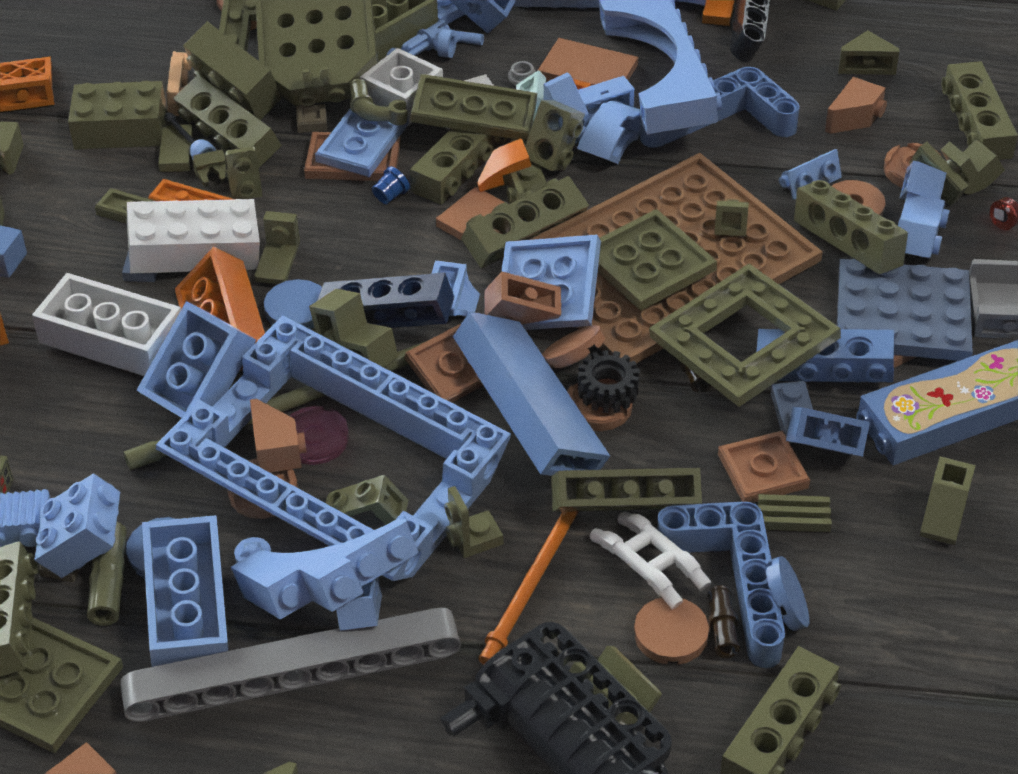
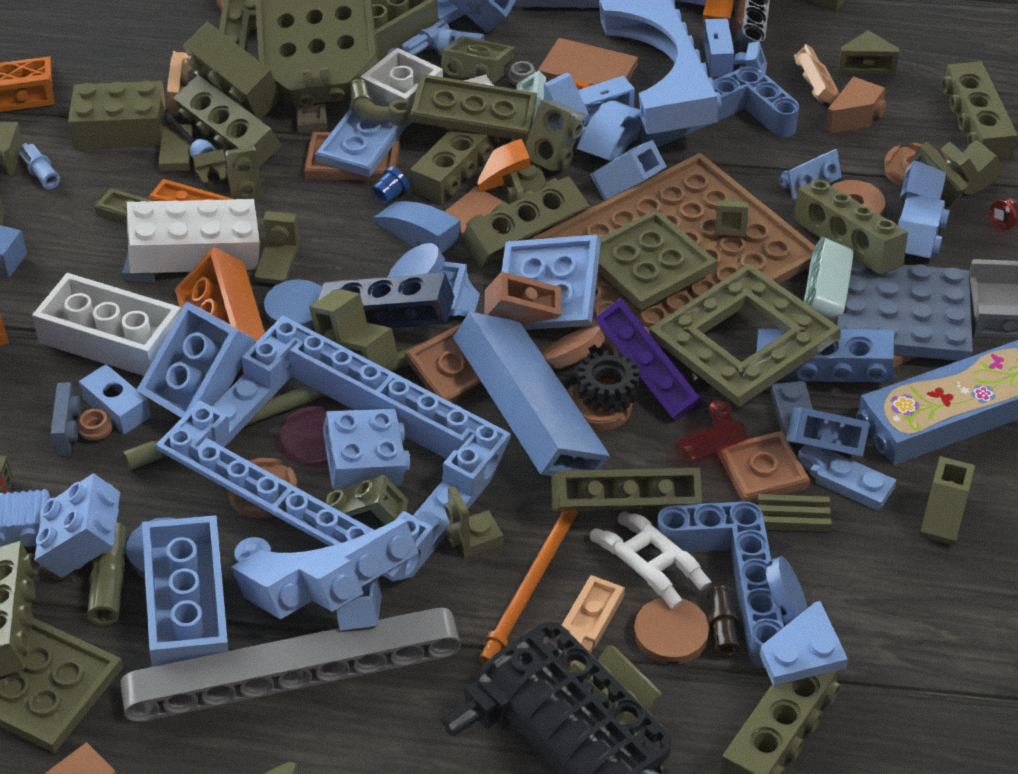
nougat slope [250,399,307,472] -> none
none -> light blue axle [19,143,60,189]
none -> sand blue plate [50,382,81,456]
none -> nougat plate [78,409,113,441]
none -> light blue piece [79,364,151,434]
none -> light blue brick [323,408,410,489]
none -> medium blue slope [373,201,461,253]
none -> medium blue tile [388,243,445,277]
none -> olive plate [441,36,515,84]
none -> light nougat hinge [559,575,625,668]
none -> light blue slope [590,140,667,201]
none -> dark purple hinge [595,298,703,421]
none -> clear red piece [675,400,748,460]
none -> light blue piece [703,19,734,77]
none -> light blue tile [734,41,767,74]
none -> light blue wing [760,601,848,686]
none -> light nougat hinge [794,44,840,105]
none -> light blue hinge [798,445,896,511]
none -> light aqua beam [804,237,853,324]

